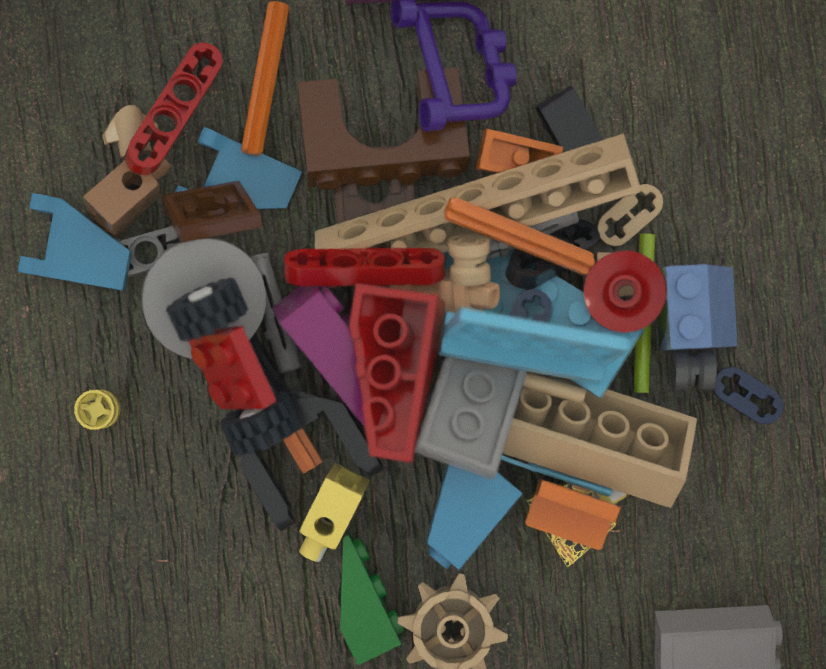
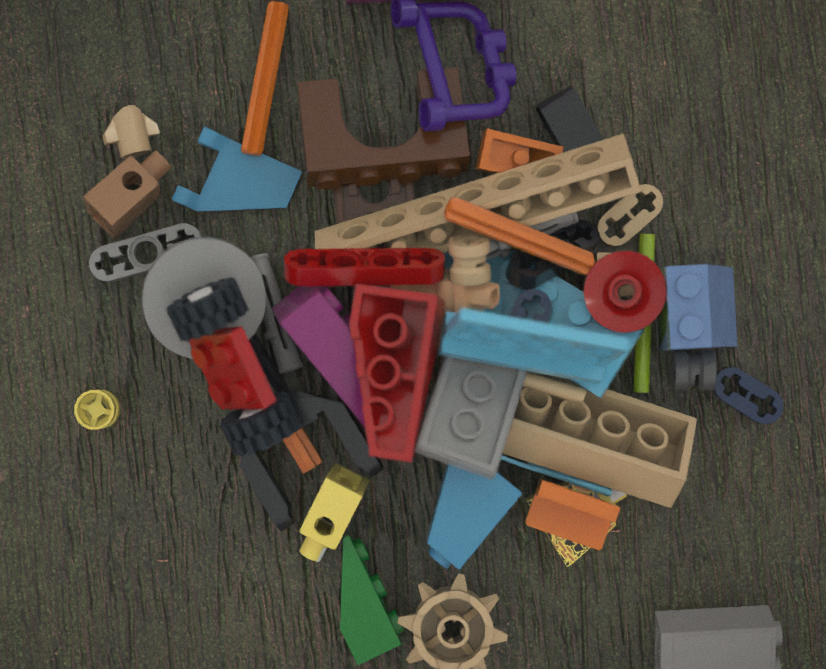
dark azure flag [18,193,132,291] -> none
red beam [125,43,223,175] -> none
reddish brown piece [162,181,262,243] -> none

